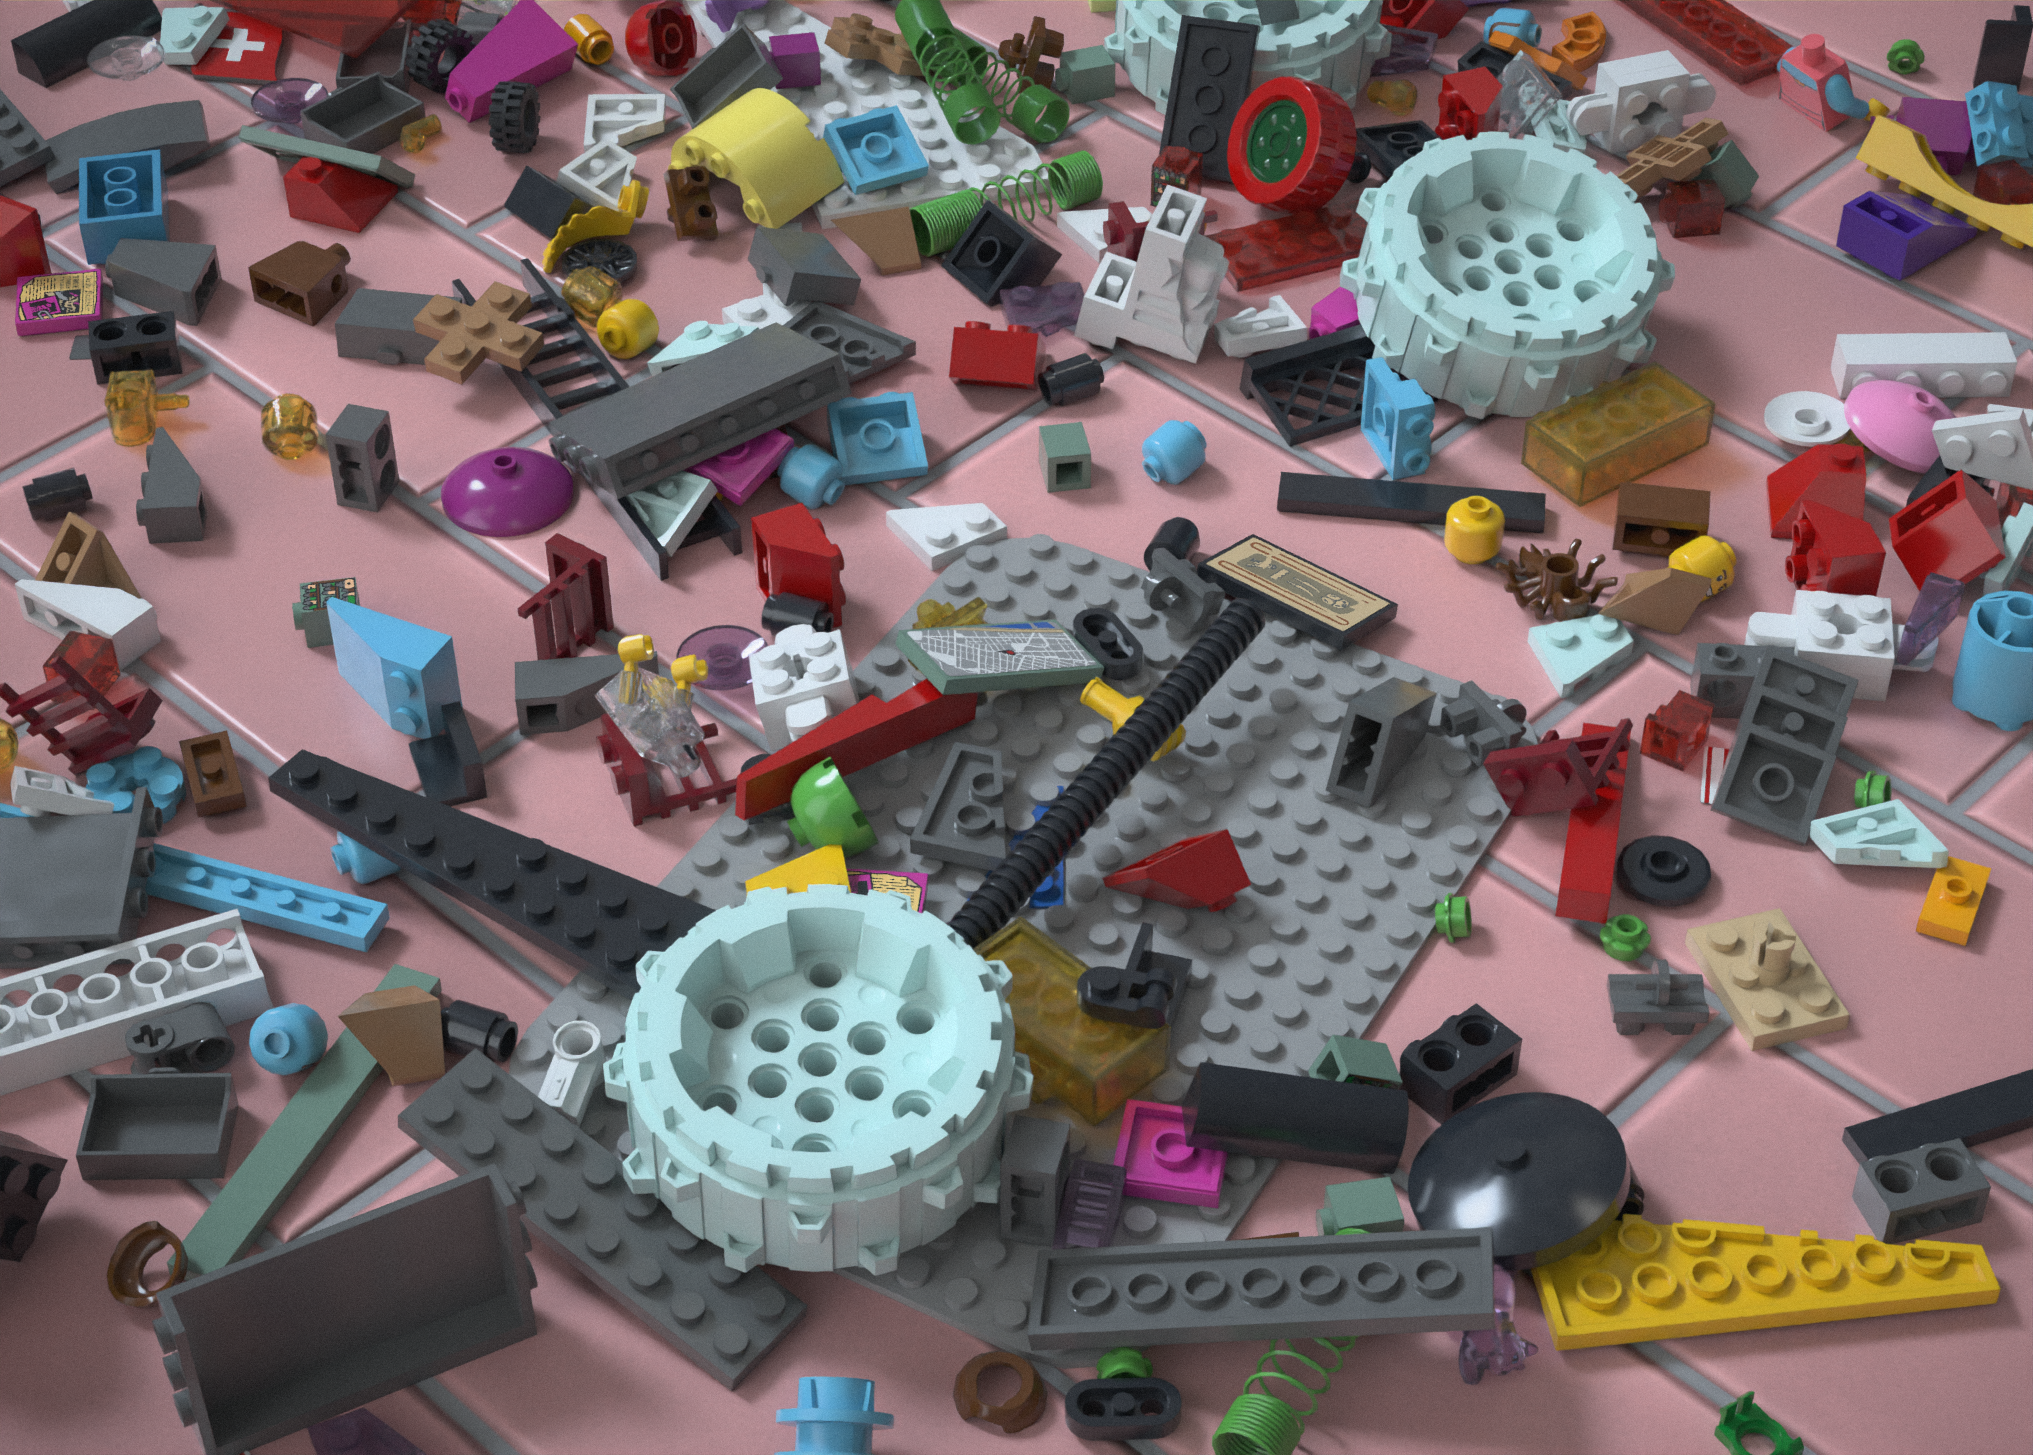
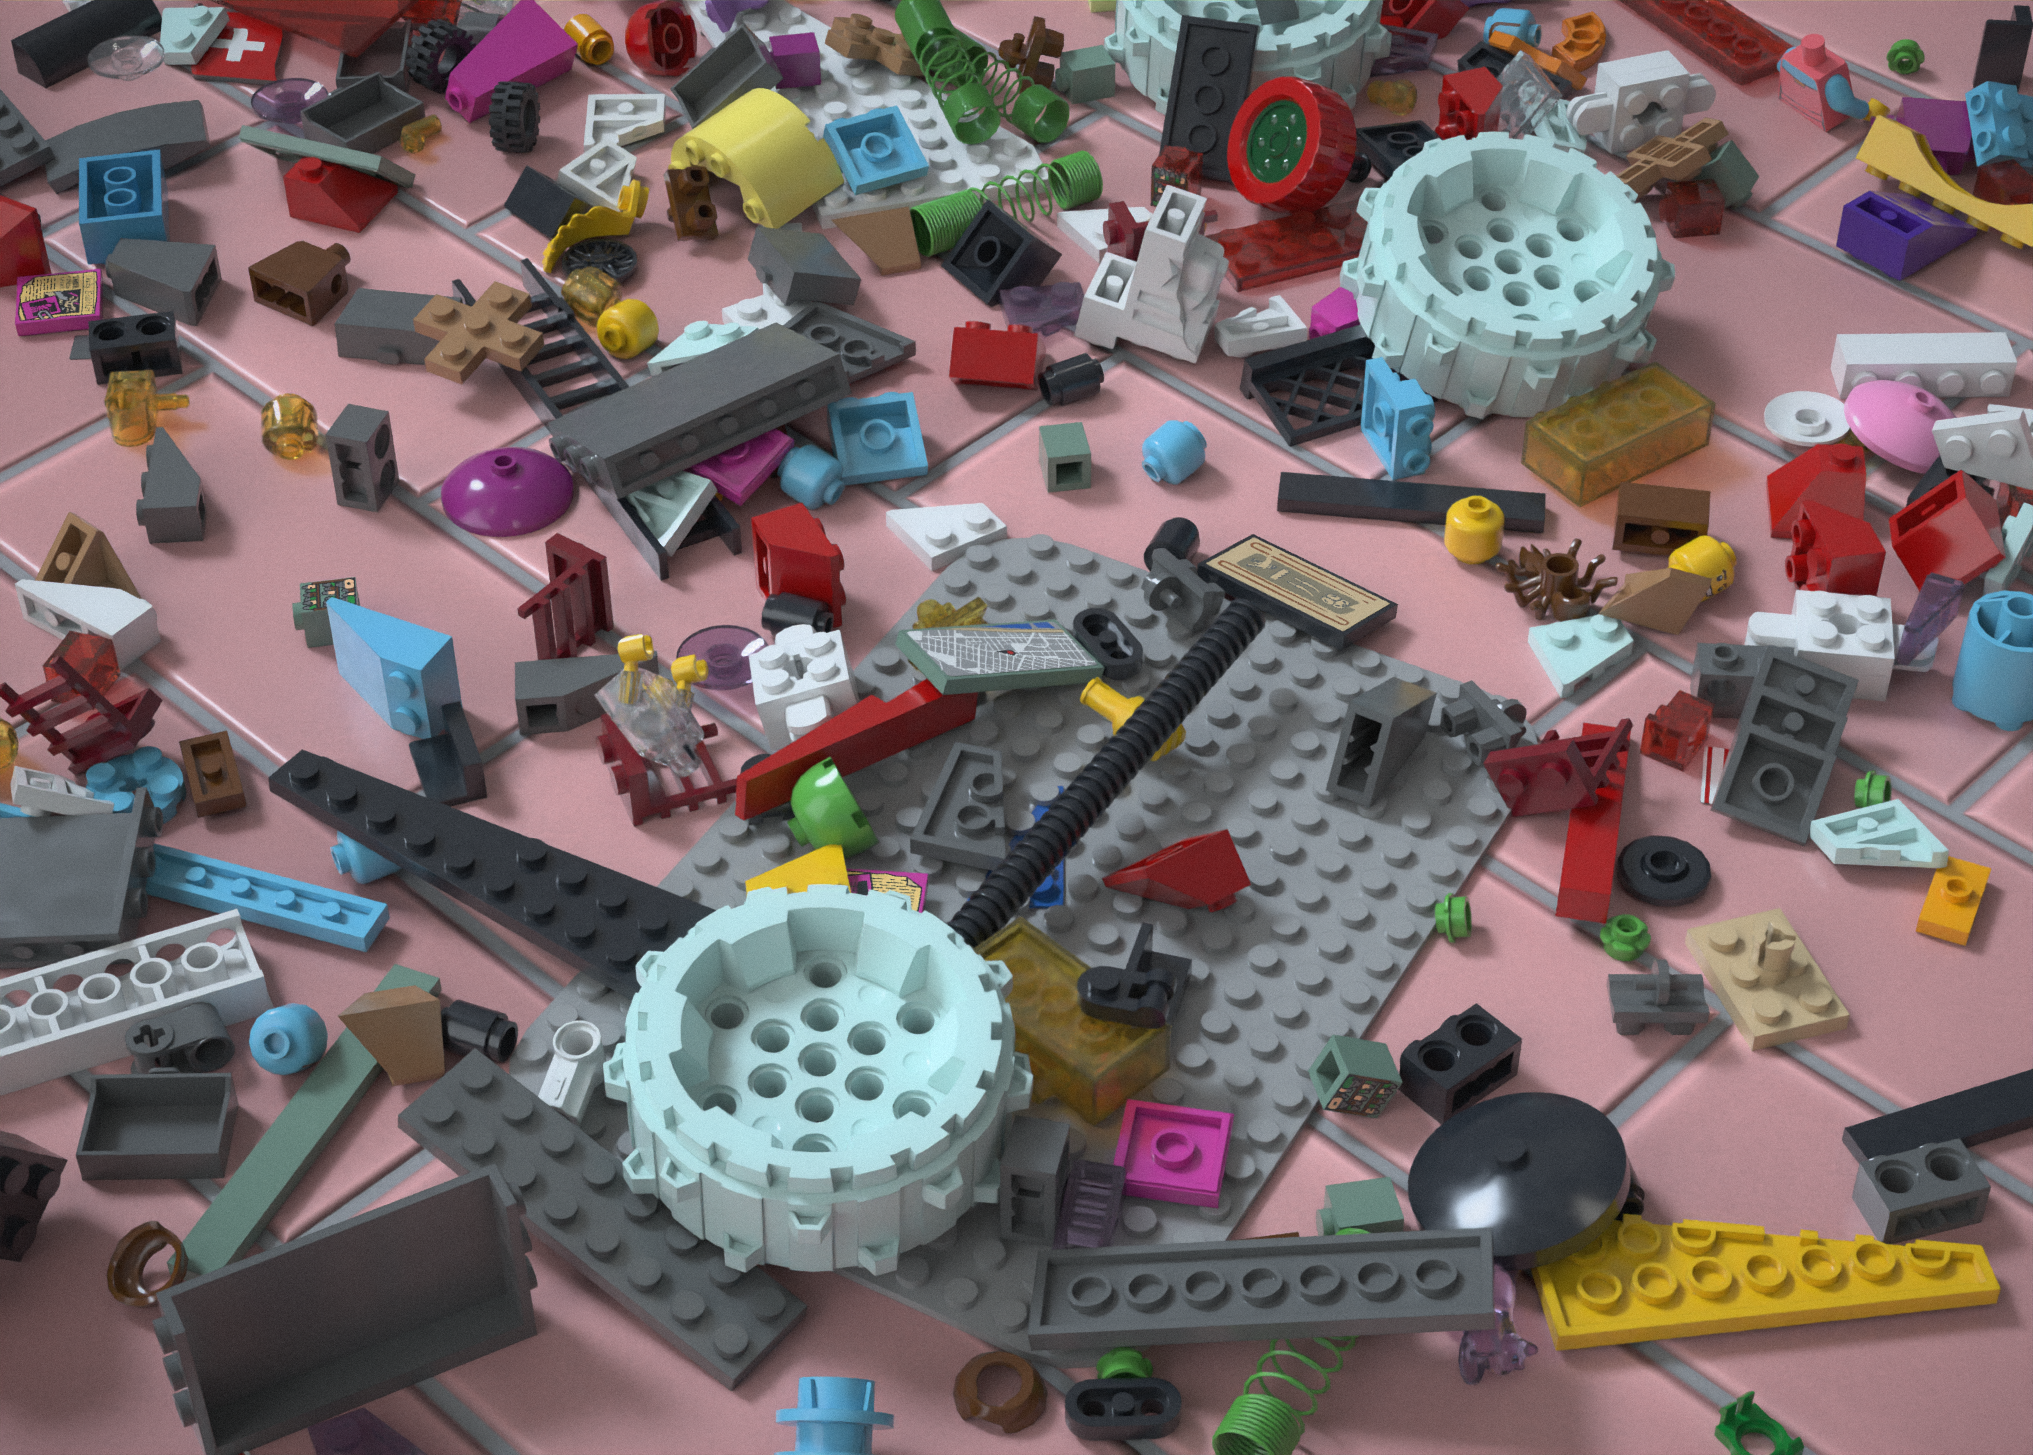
black brick [22,467,93,522] -> none
black brick [1181,1062,1409,1174] -> none

